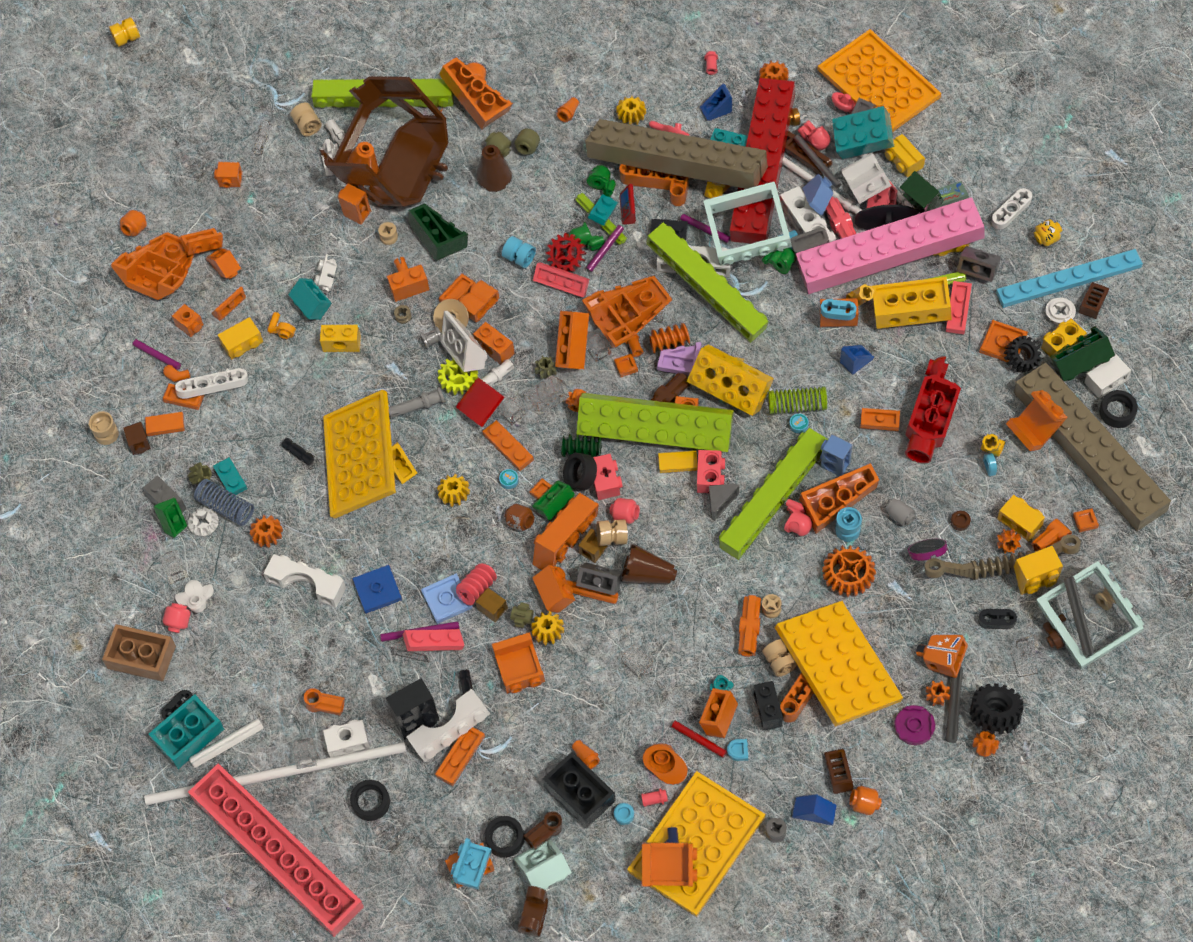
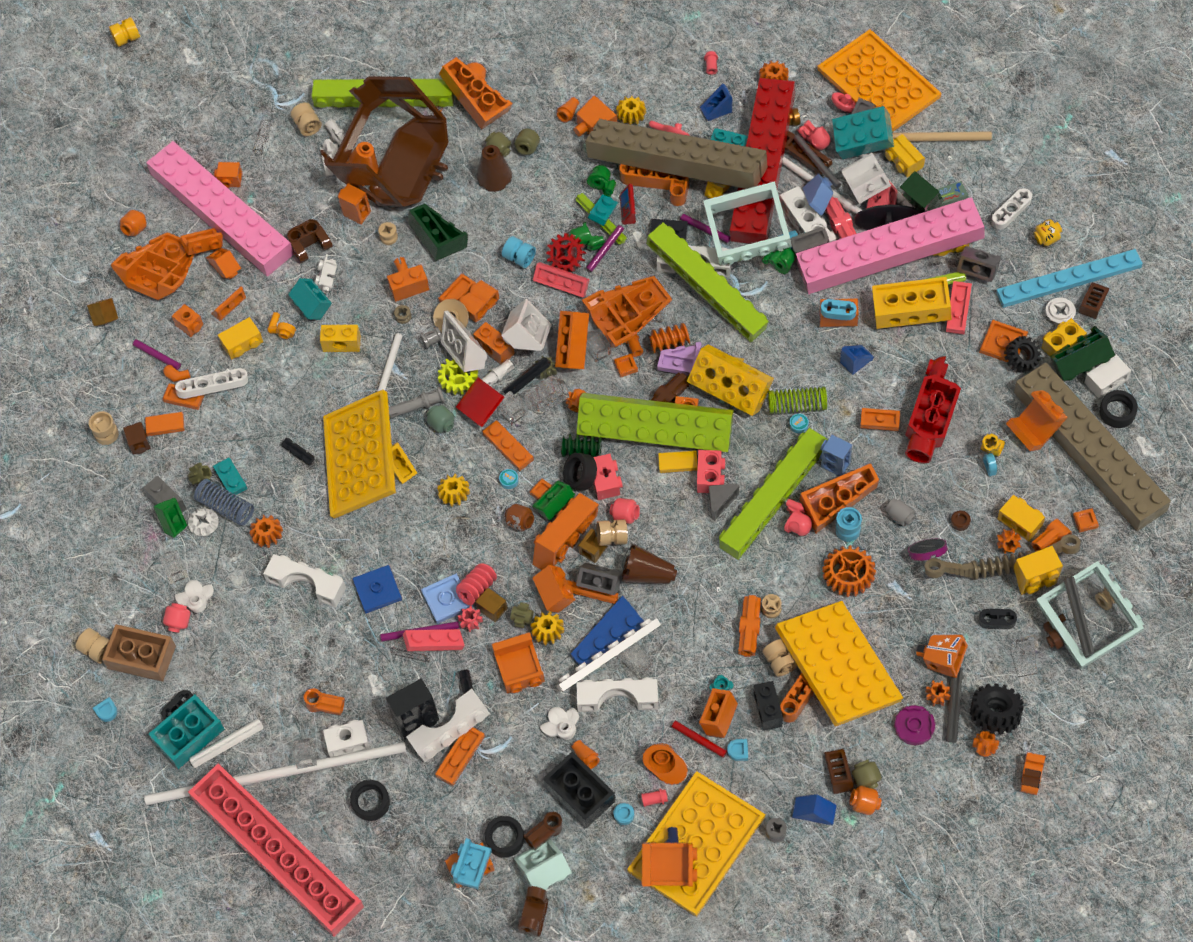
yellow piece [846,284,875,306] -> none
none -> tan wheel [76,628,109,664]
none -> pearl gold panel [87,298,118,326]
none -> medium azure tile [93,697,117,722]
none -> bright pink brick [146,141,294,277]
none -> reddish brown piece [287,219,333,263]
none -> white bar [377,333,402,392]
none -> sand green head [427,405,455,433]
none -> coral gear [458,606,483,632]
none -> white slope [501,298,552,351]
none -> black axle [503,357,551,398]
none -> white plate [540,707,579,740]
none -> white plate [556,618,661,693]
none -> blue wing [571,596,644,666]
none -> orange torso [573,95,617,137]
none -> white arch [577,677,658,712]
none -> olive head [852,759,882,789]
none -> tan piece [892,131,992,142]
none -> orange leg [1020,752,1046,795]

